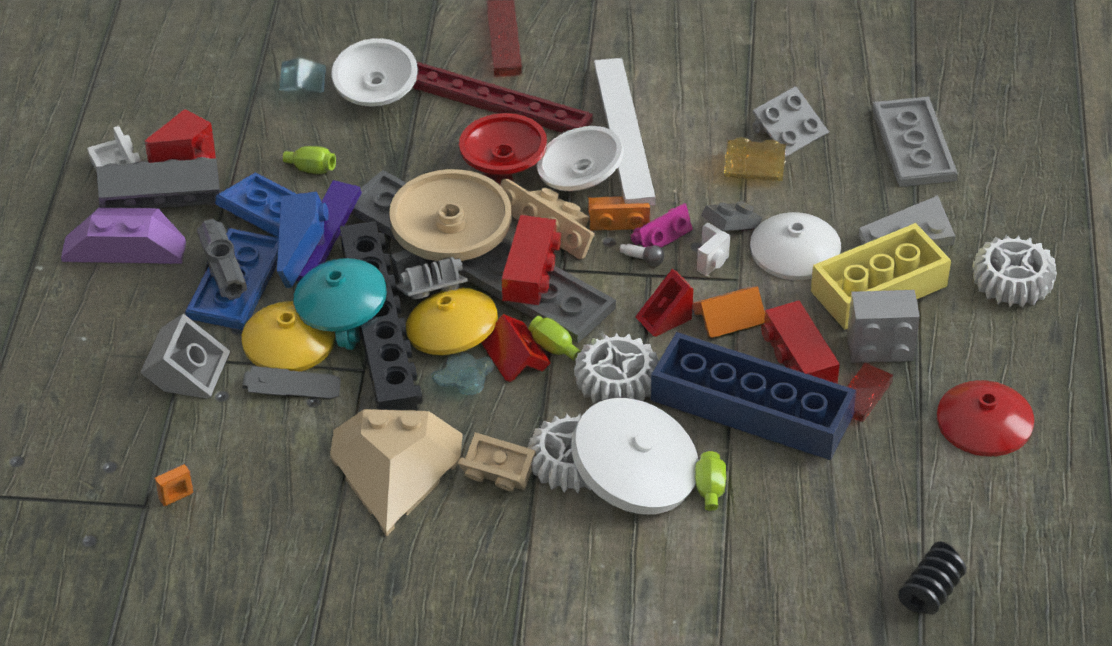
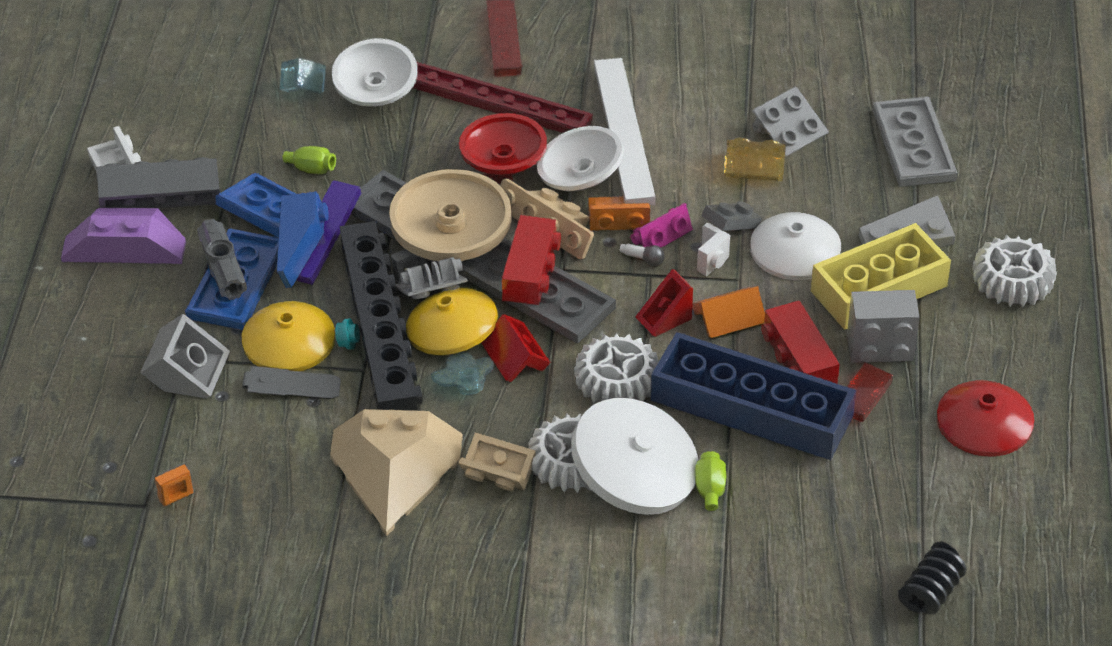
red slope [144,109,216,163] -> none
teal dish [294,258,387,331] -> none
lime plant [528,316,581,361] -> none

